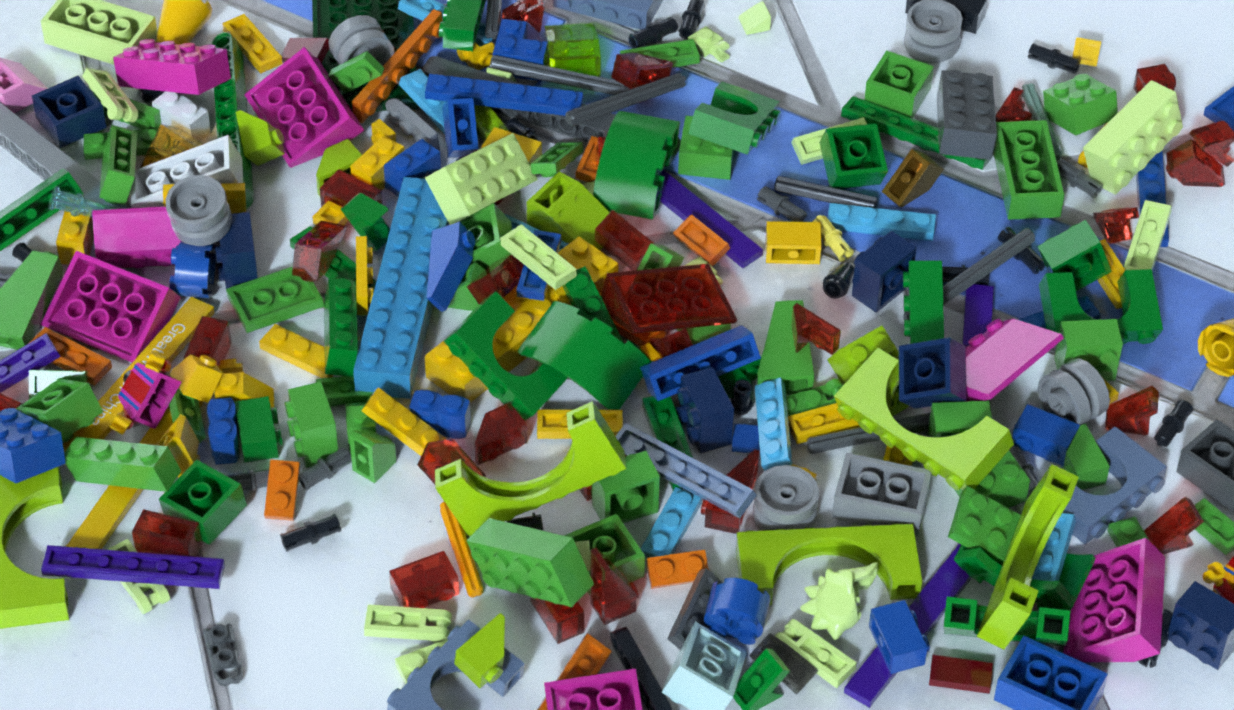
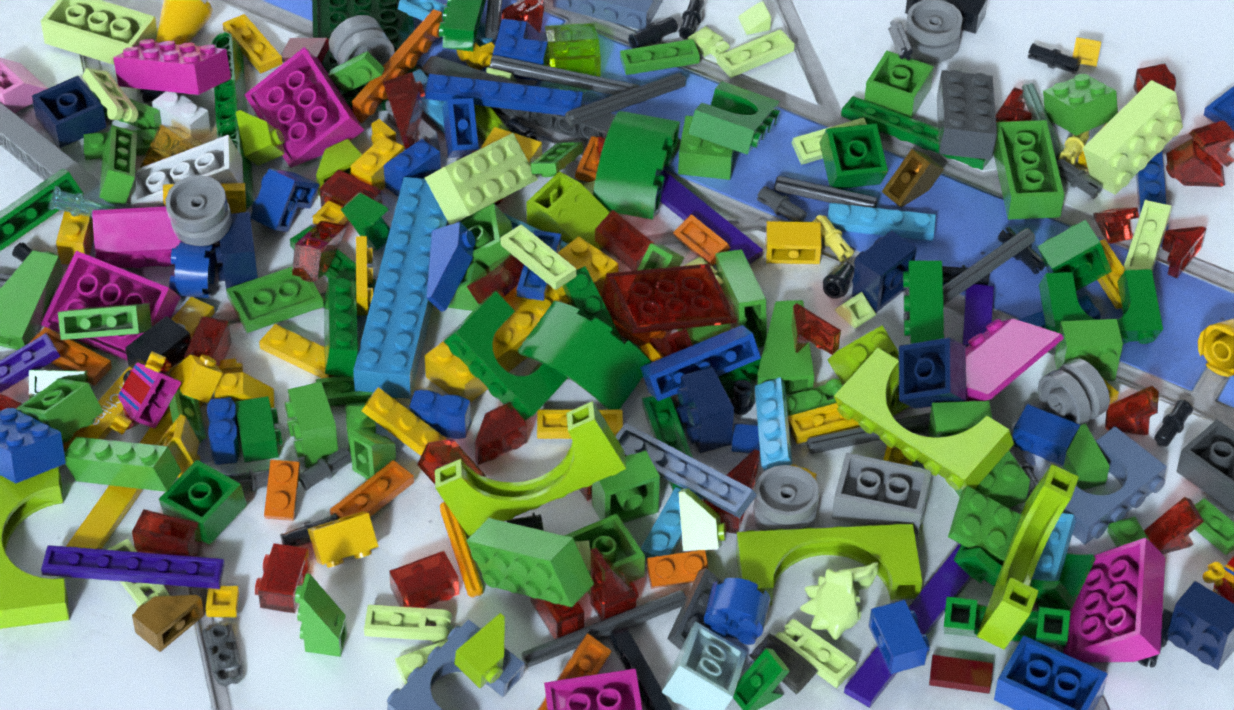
clear red slope [611,53,673,89] -> none
none -> bright green brick [58,303,152,340]
none -> black brick [125,316,192,374]
none -> pearl gold slope [132,595,204,652]
none -> yellow plate [206,586,239,617]
none -> blue brick [250,168,320,232]
none -> clear red brick [255,543,310,614]
none -> bright green slope [295,574,348,657]
none -> yellow brick [307,511,379,568]
none -> orange plate [330,460,414,519]
none -> clear red slope [383,72,425,150]
none -> dark grey axle [521,590,686,667]
none -> slope [678,488,726,551]
none -> bright green slope [715,249,767,347]
none -> yellowish green plate [717,29,794,78]
none -> yellowish green slope [835,292,877,328]
none -> axle [888,20,914,61]
none -> light yellow axle [1059,130,1089,165]
none -> clear red slope [1162,226,1207,279]

